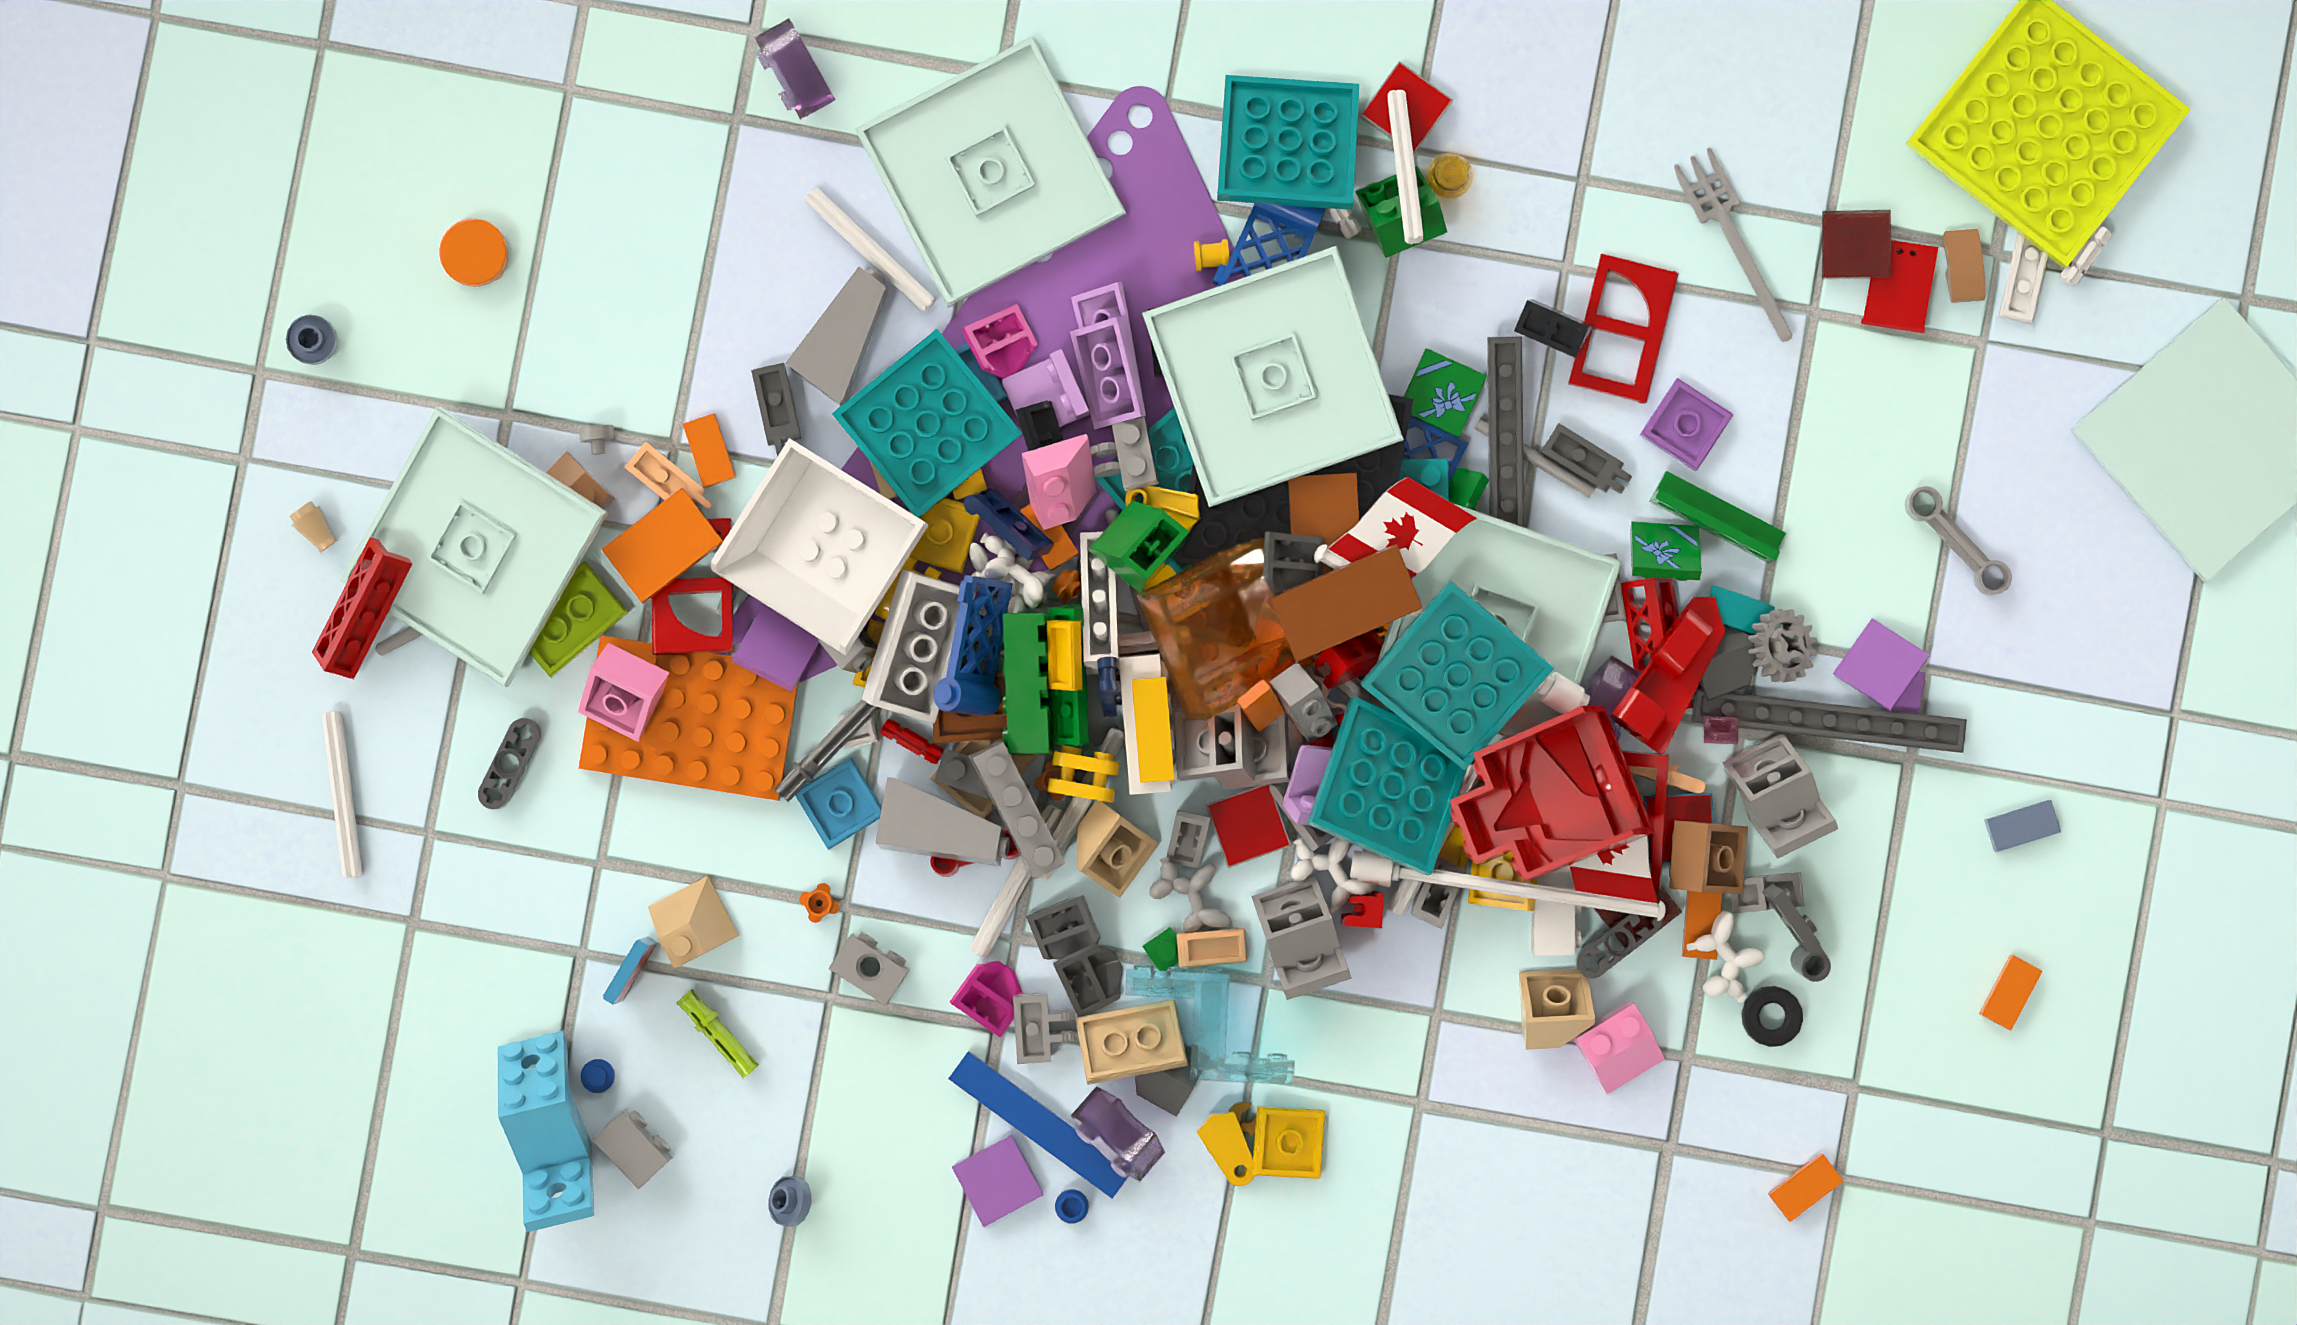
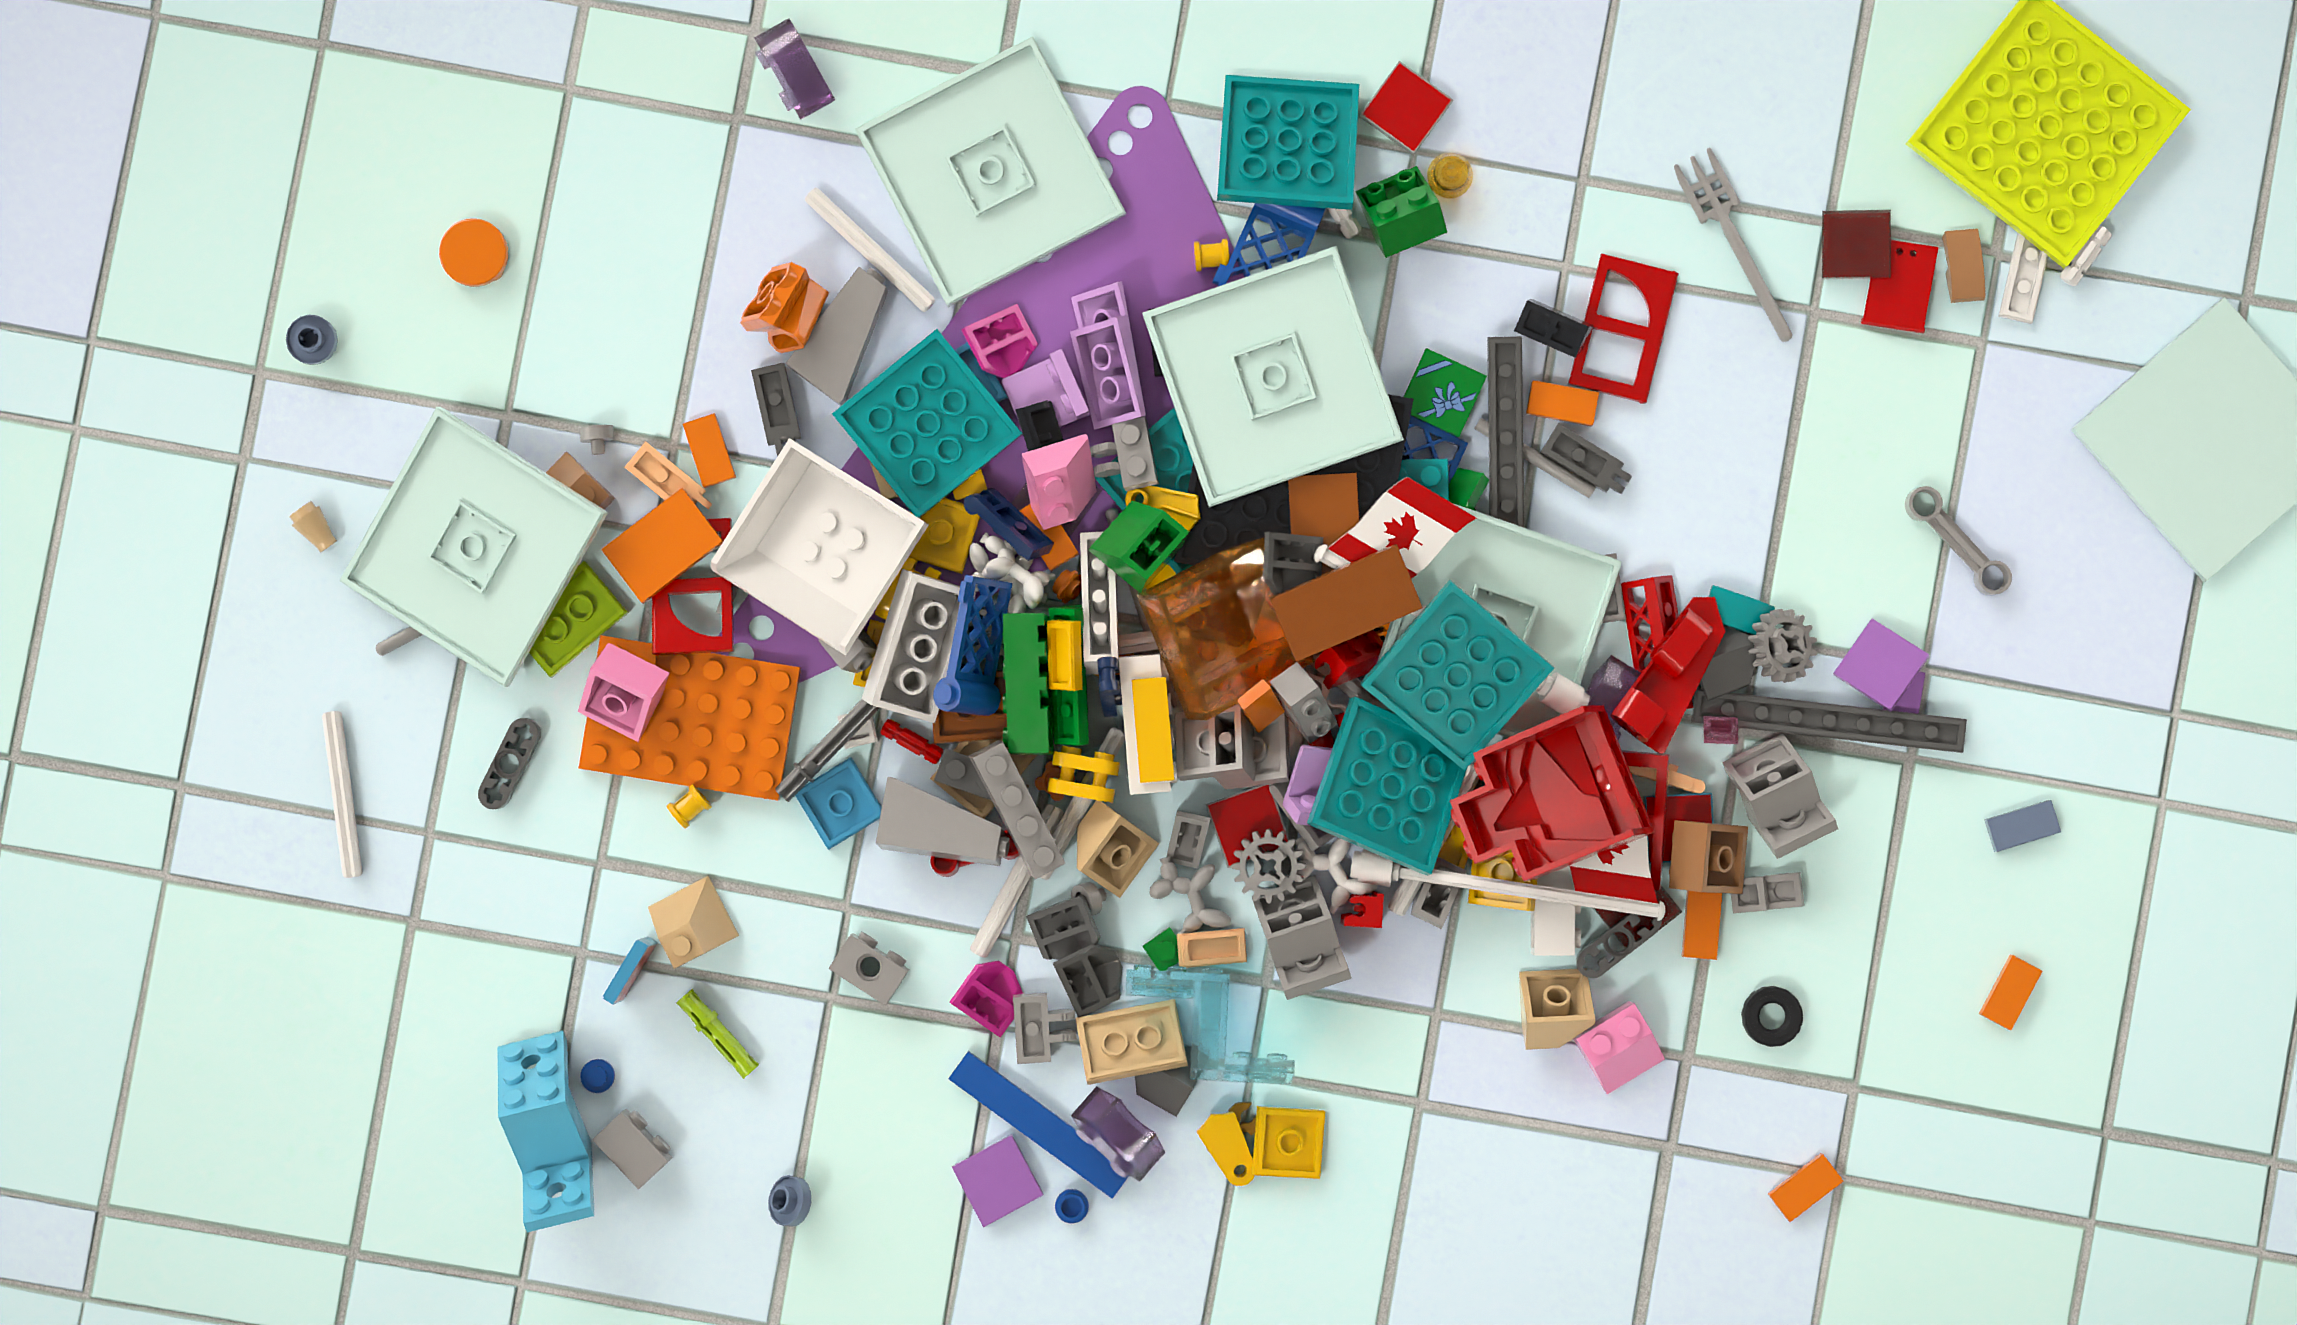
red fence [312,537,413,680] -> none
medium lavender tile [731,604,820,692] -> none
orange plate [799,883,839,923] -> none
white axle [1388,90,1423,244] -> none
green tile [1630,521,1702,581] -> none
medium lavender tile [1639,378,1734,472] -> none
green fence [1649,471,1786,564] -> none
white piece [1686,911,1765,1003] -> none
dark grey plate [1762,884,1831,982] -> none
none -> yellow bush [666,784,712,829]
none -> orange piece [740,262,829,353]
none -> light grey tile [1071,882,1107,916]
none -> light grey gear [1232,829,1306,903]
none -> orange tile [1526,380,1599,427]

